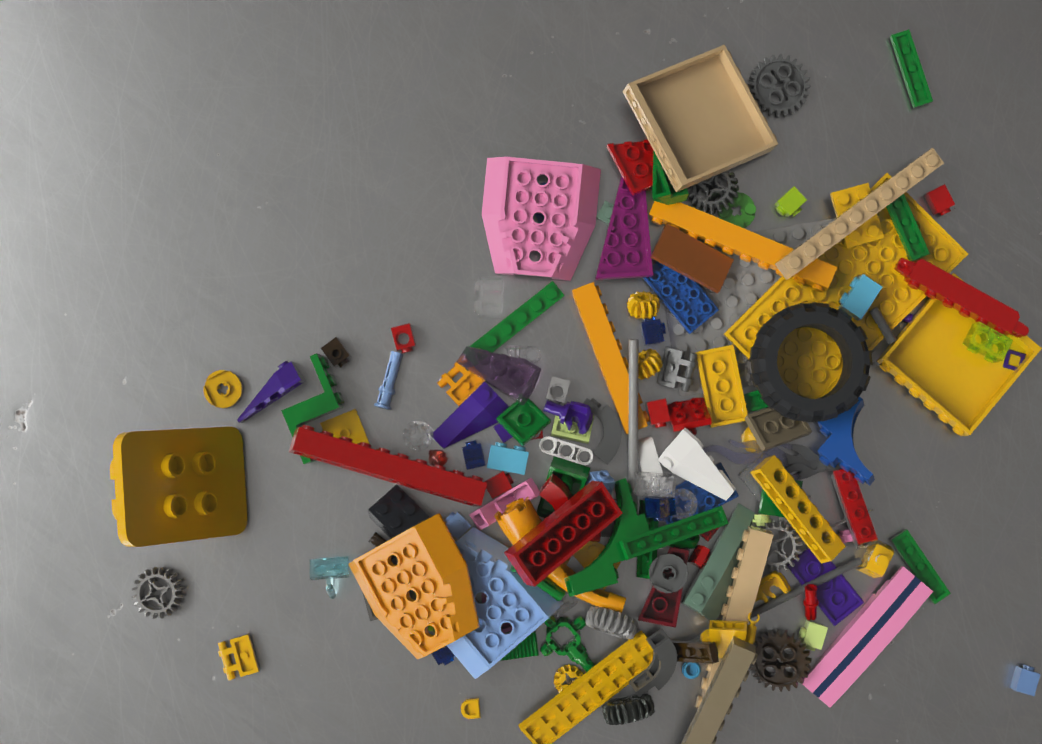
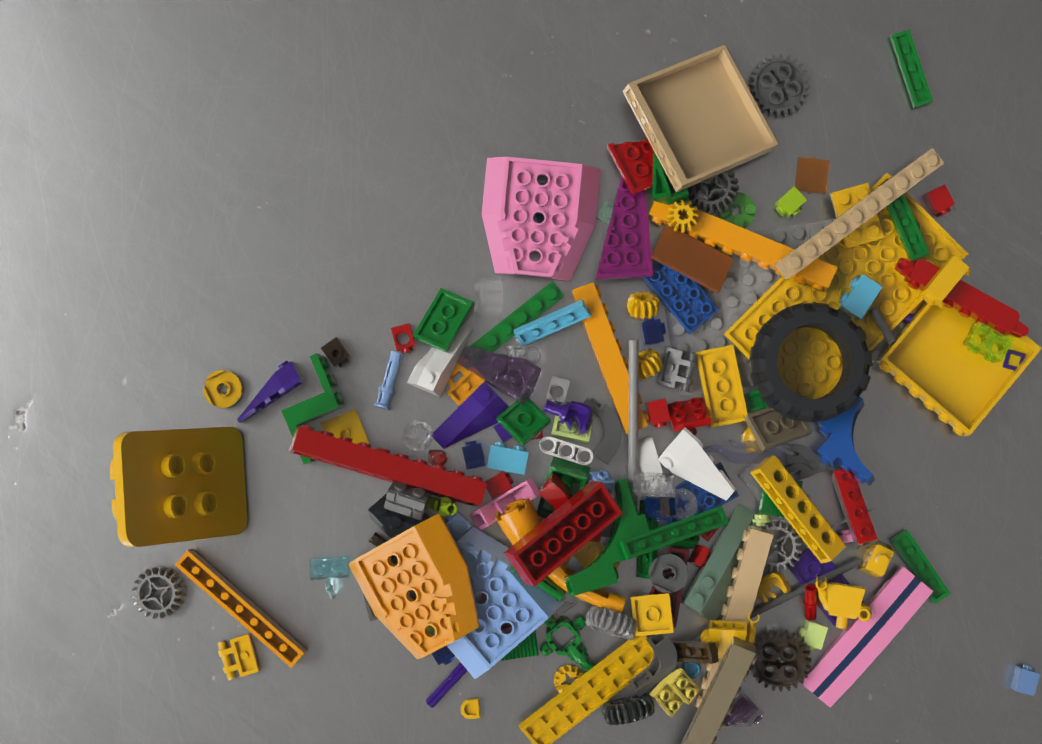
none -> light orange brick [175,549,307,668]
none -> dark grey brick [384,481,430,520]
none -> white wedge [407,325,473,397]
none -> green plate [413,288,475,353]
none -> dark purple axle [426,663,468,708]
none -> lime pin [427,497,457,516]
none -> medium azure tile [514,299,591,346]
none -> yellow plate [630,593,674,636]
none -> light yellow slope [649,668,700,717]
none -> yellow gear [666,200,700,234]
none -> clear purple wedge [723,693,764,727]
none -> clear orange piece [795,157,829,194]
none -> yellow torso [815,577,872,629]
none -> yellow brick [920,255,971,308]

